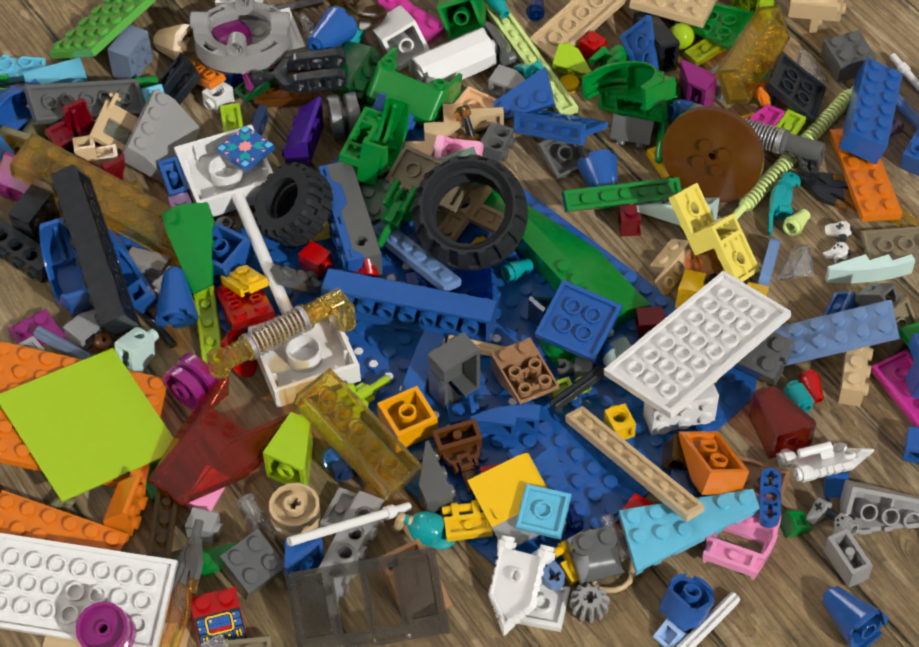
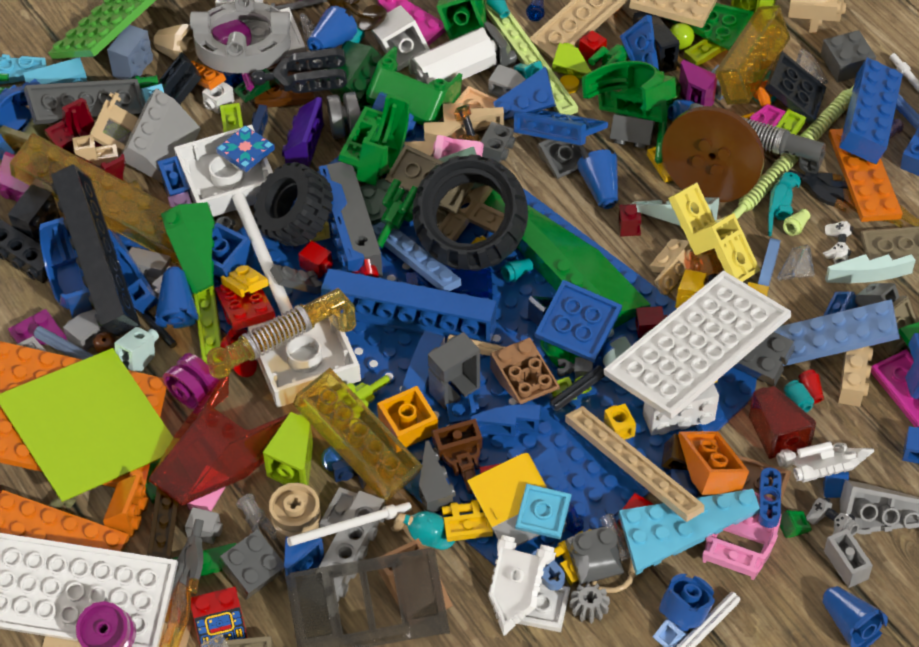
green plate [561,177,682,213] -> none

